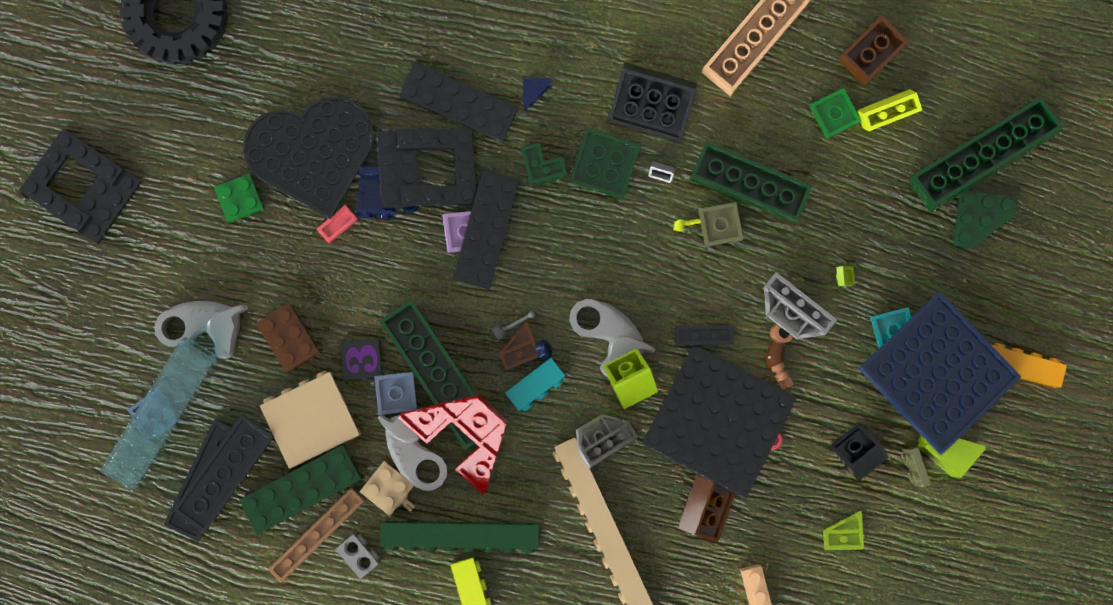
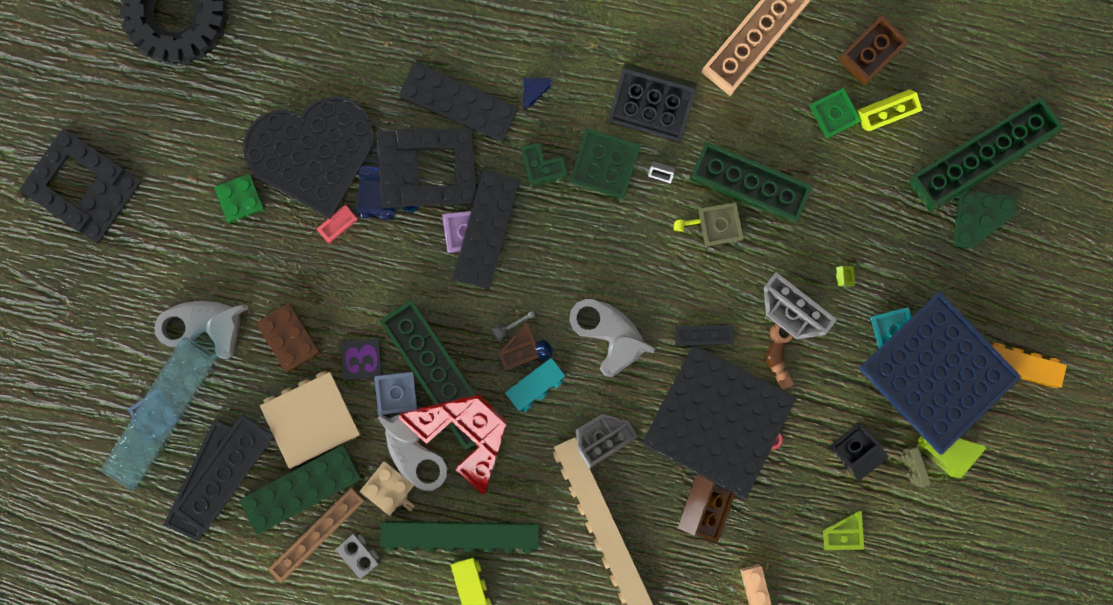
lime slope [602,348,658,409] -> none

